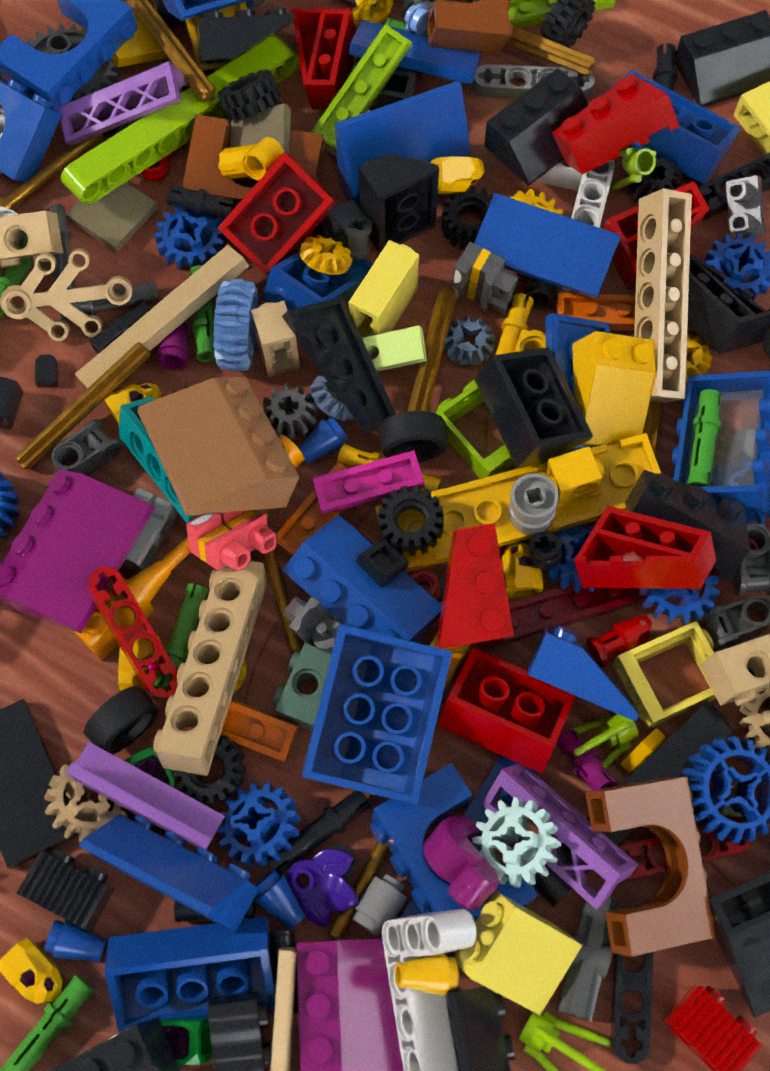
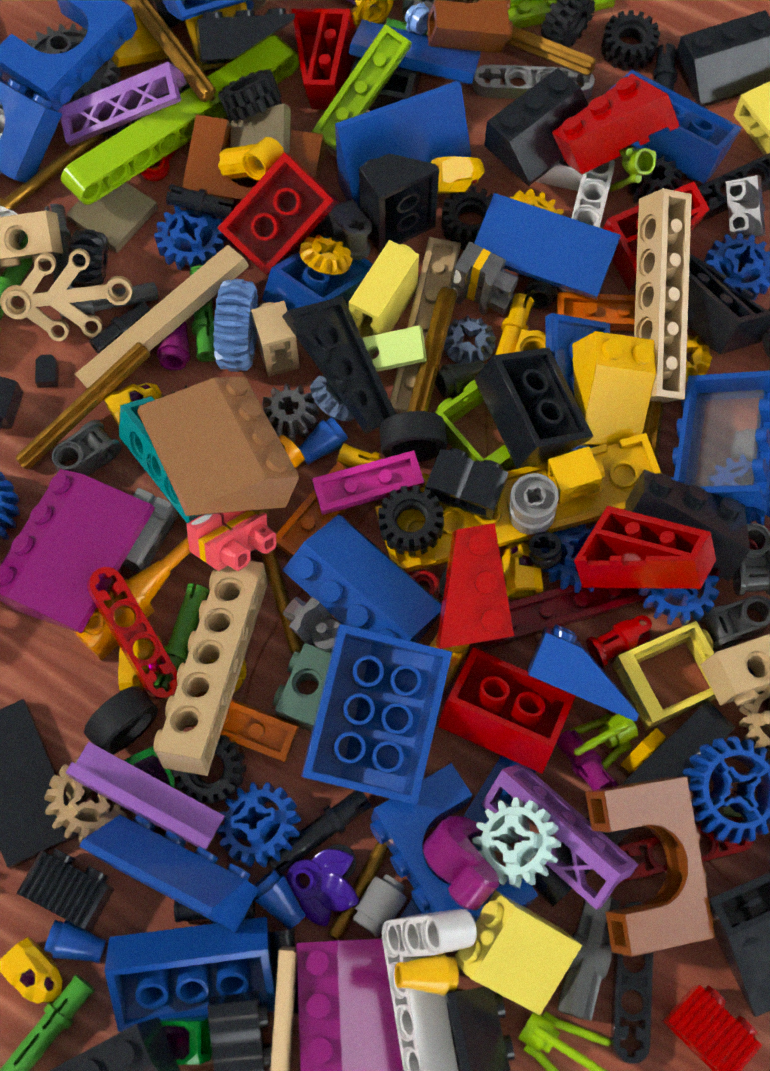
black tile [356,538,409,587] -> none
bright green pin [687,389,723,487] -> none
none -> black gear [67,229,109,286]
none -> tan tile [390,237,461,414]
none -> black brick [425,448,508,519]
none -> pearl dark grey cone [435,360,485,398]
none -> black tyre [601,10,660,71]

